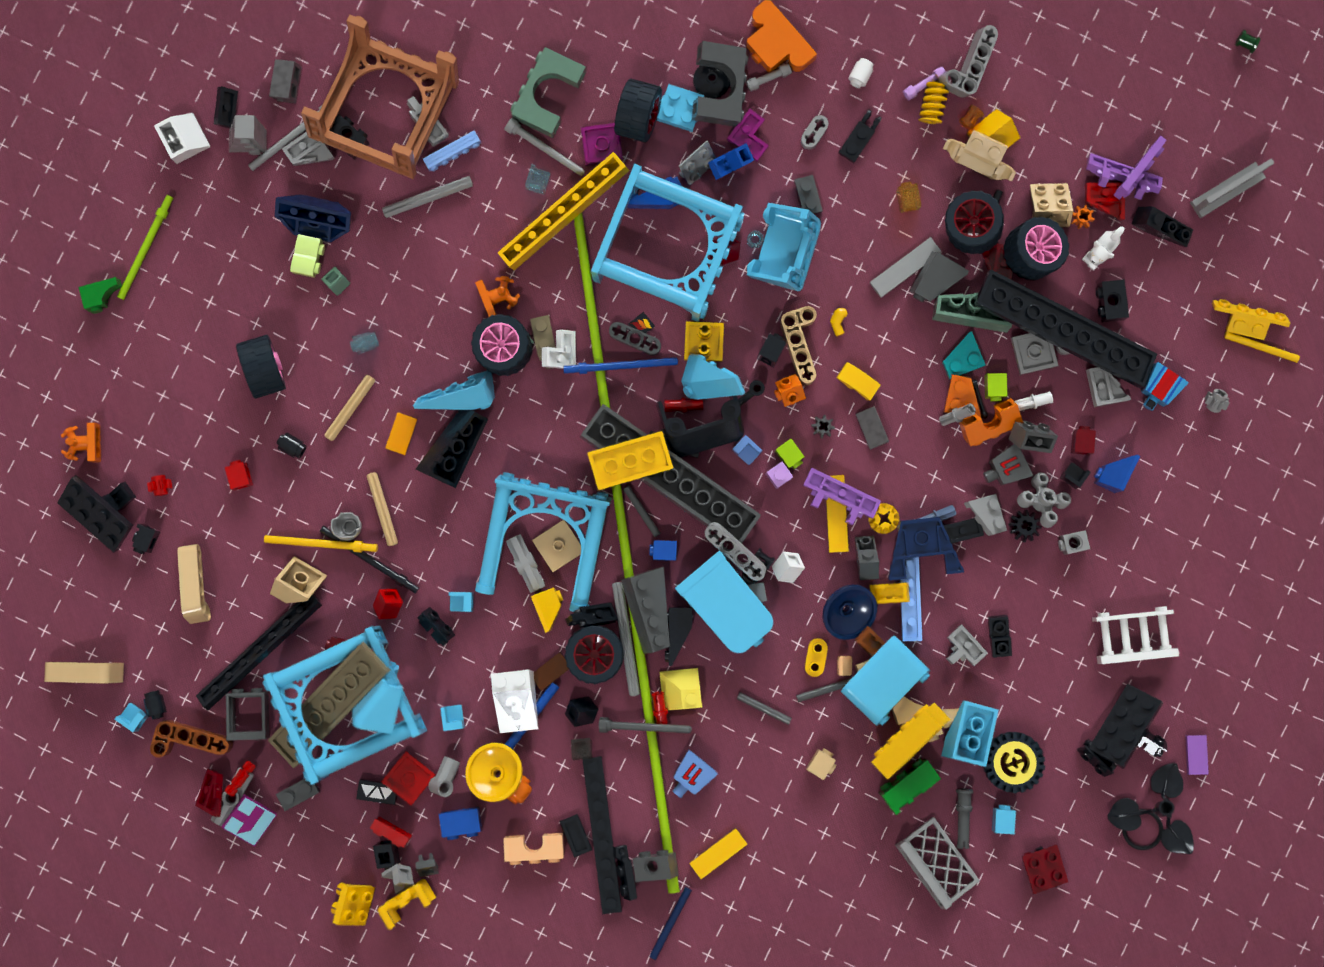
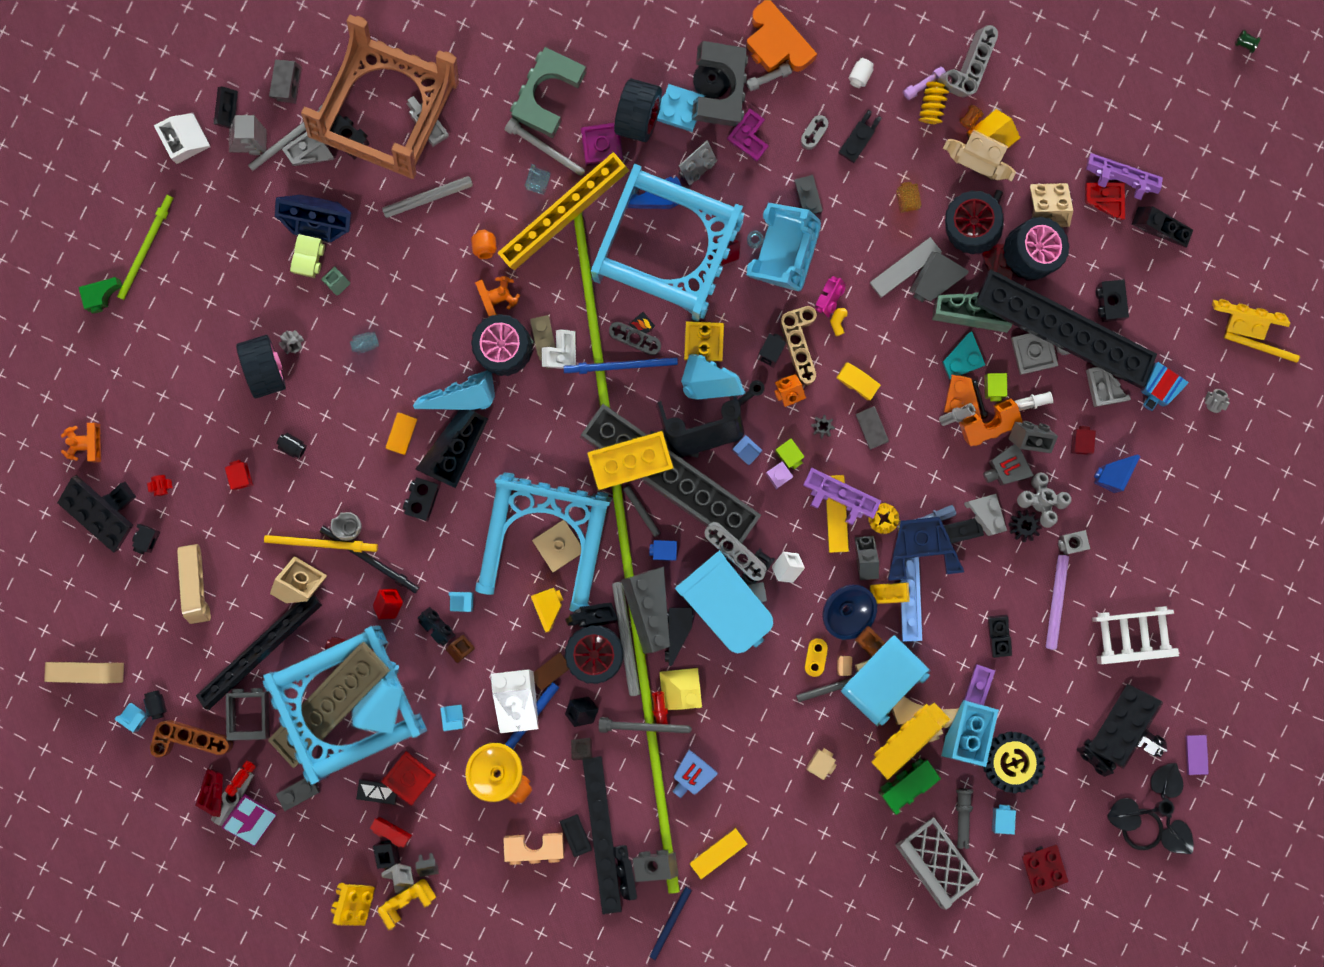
tan axle [324,375,375,441] -> none
tan axle [367,472,398,546] -> none
light blue piece [423,130,481,171] -> none
light grey piece [428,756,460,797] -> none
blue brick [439,807,482,840] -> none
light grey piece [506,534,545,593] -> none
red pin [664,397,703,413] -> none
blue brick [708,143,755,180] -> none
dark grey bar [737,692,792,725] -> none
light grey hinge [946,624,988,666] -> none
black panel [1060,462,1091,489] -> none
orange gear [1071,205,1095,229] -> none
white animal [1082,226,1124,271] -> none
medium lavender hinge [1114,136,1167,200] -> none
light grey fence [1190,158,1274,218] -> none
none -> light grey gear [278,330,304,354]
none -> black brick [403,477,440,522]
none -> reddish brown slope [446,634,475,663]
none -> orange head [471,230,497,259]
none -> dark pink hinge [815,276,846,318]
none -> medium lavender plate [964,664,995,706]
none -> lavender axle [1046,555,1069,650]

